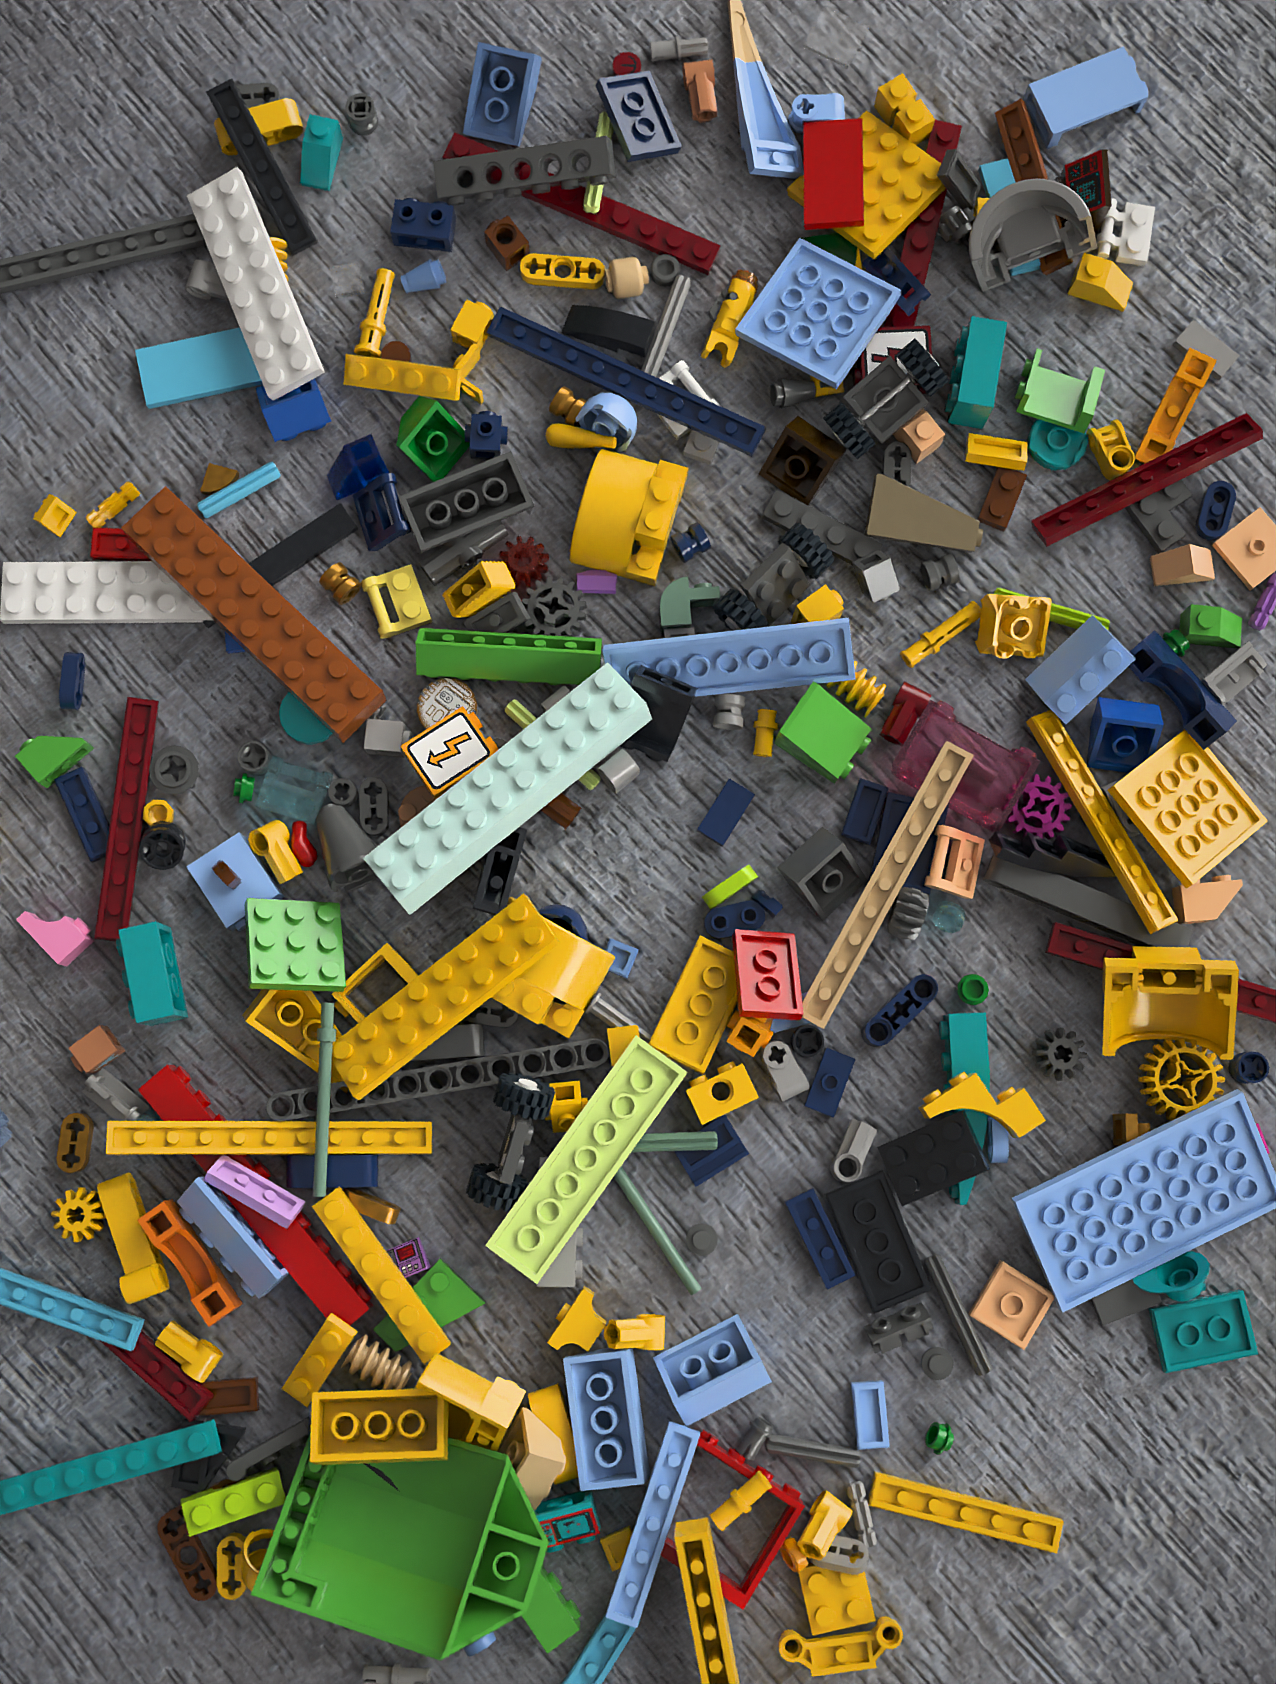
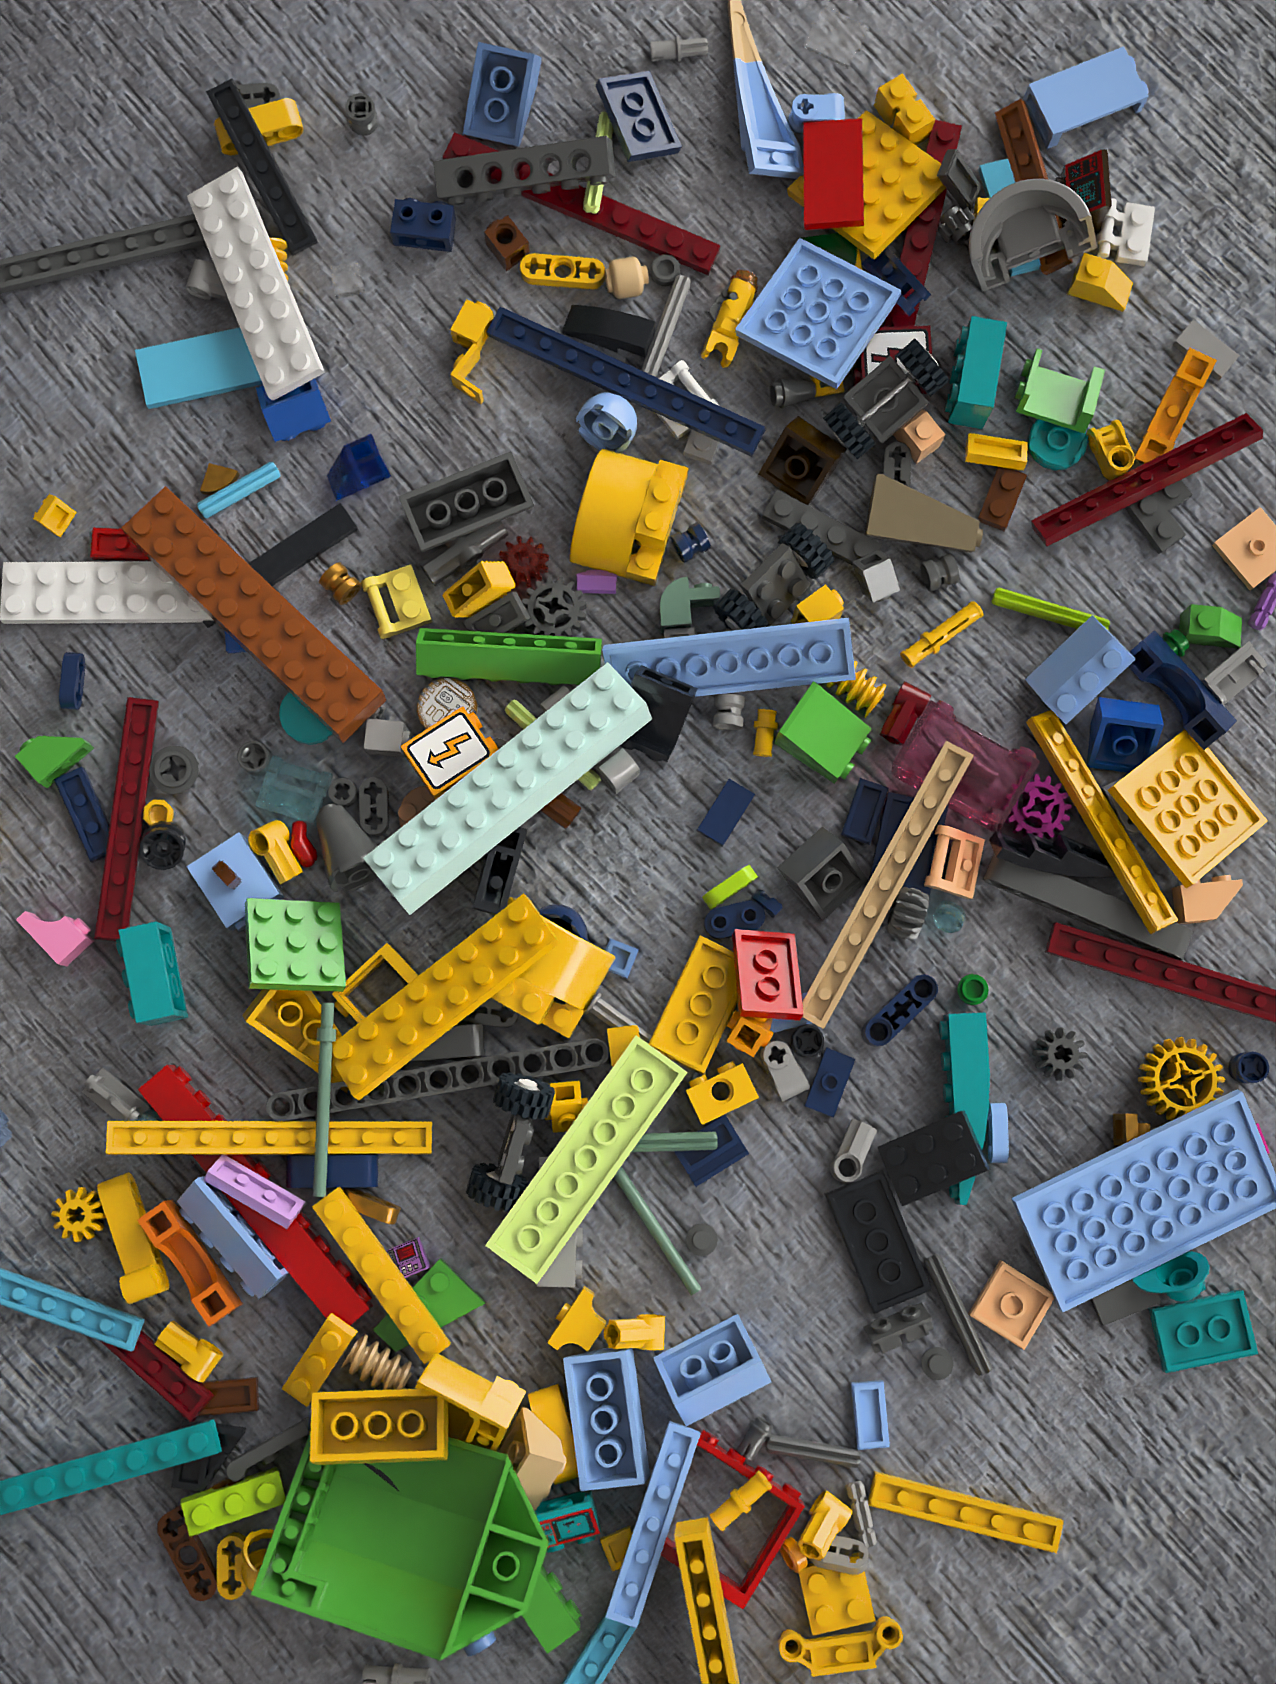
pearl gold beam [57,1113,94,1173] -> none
nougat brick [69,1025,125,1074] -> none
yellow axle [86,481,140,528] -> none
green plate [233,773,255,804] -> none
teal slope [300,114,343,191] -> none
yellow plate [343,354,462,401] -> none
dark blue plate [352,473,411,551] -> none
yellow pin [354,268,395,358] -> none
reddish brown tile [381,341,412,362] -> none
green slope [397,396,470,483] -> none
medium blue cone [400,259,446,293] -> none
dark blue brick [465,411,508,459] -> none
yellow piece [546,423,617,449] -> none
pearl gold wheel [549,386,587,427] -> none
dark red tile [613,52,641,76] -> none
nougat piece [683,59,717,123] -> none
dark blue plate [784,1188,856,1289] -> none
yellow arch [918,1071,1046,1138] -> none
green plate [925,1422,954,1455] -> none
yellow slope [975,594,1052,658] -> none
yellow piece [1102,946,1239,1060] -> none
light nougat slope [1150,544,1215,586] -> none
dark blue plate [1195,481,1236,541] -> none

